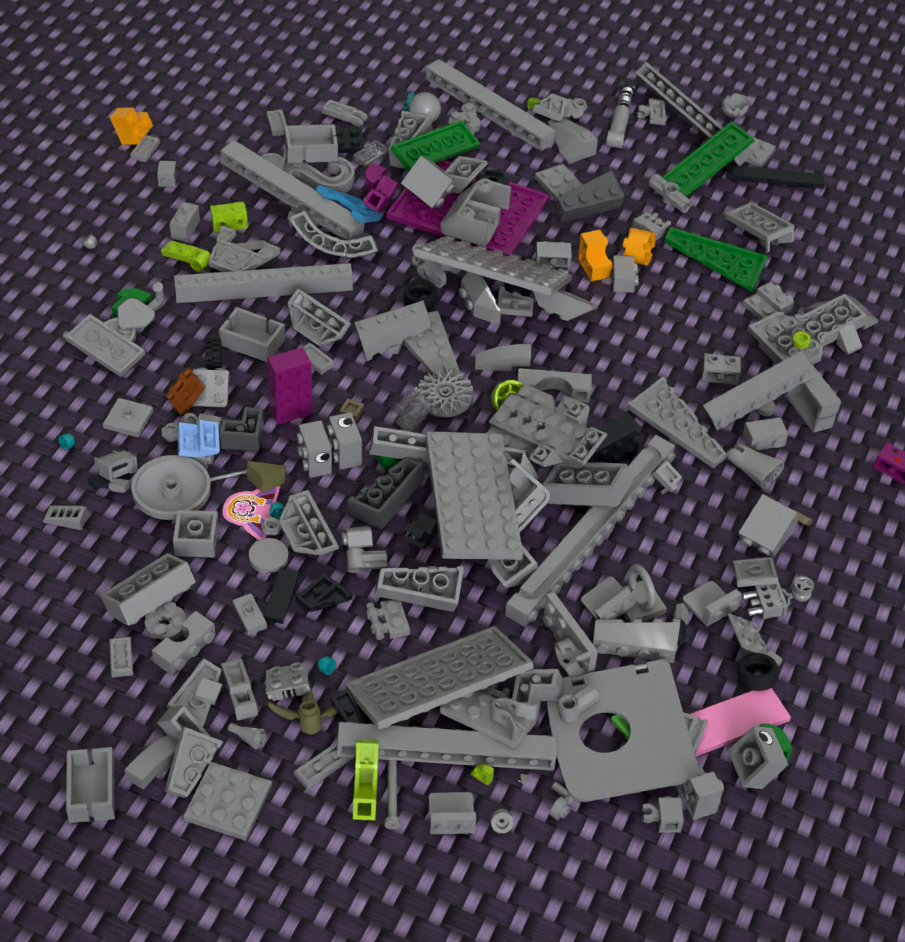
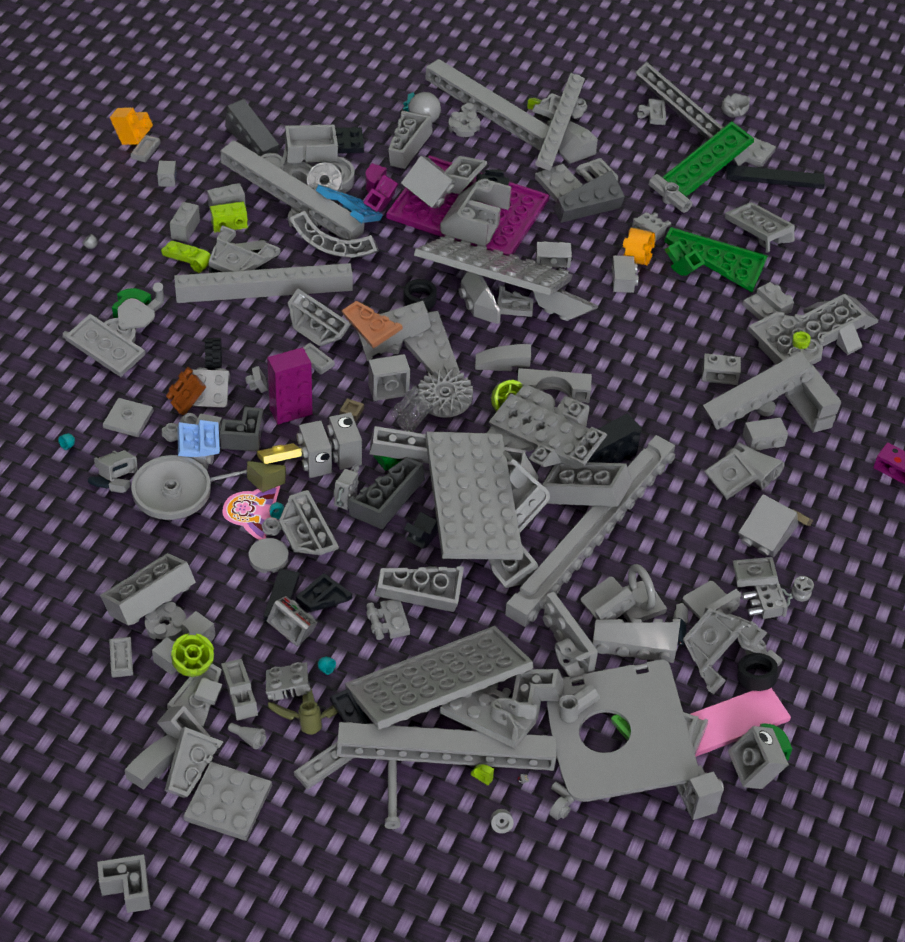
light grey slope [43,506,88,530] -> none
light grey piece [66,747,115,823] -> none
light grey brick [173,510,219,558] -> none
light grey piece [219,307,285,362] -> none
light grey plate [232,594,267,635] -> none
light grey tile [266,109,287,136] -> none
light grey hinge [322,100,368,127] -> none
light grey brick [341,526,373,549] -> none
light grey piece [346,548,387,573] -> none
clear plate [353,140,388,167] -> none
lime arch [353,740,379,820] -> none
green tile [390,120,480,172] -> none
light grey piece [411,244,461,288] -> none
light grey bracket [429,792,476,834] -> none
light orange brick [578,230,613,282] -> none
light grey piece [606,78,637,149] -> none
light grey wing [627,376,726,469] -> none
light grey brick [642,796,684,833] -> none
light grey bracket [652,460,682,494] -> none
none -> light grey brick [97,855,151,913]
none -> lime cylinder [171,634,214,677]
none -> light grey brick [207,183,246,208]
none -> dark grey wedge [225,99,279,156]
none -> light grey tile [245,366,268,393]
none -> light yellow plate [257,443,302,464]
none -> light grey slope [267,596,317,647]
none -> light grey wheel [307,162,343,200]
none -> light grey piece [334,465,360,510]
none -> nougat wing [342,301,403,349]
none -> light grey brick [368,354,410,401]
none -> light grey plate [535,73,585,171]
none -> light grey plate [576,158,618,182]
none -> green brick [665,240,705,276]
none -> light grey wing [683,608,767,694]
none -> light grey plate [704,450,758,500]

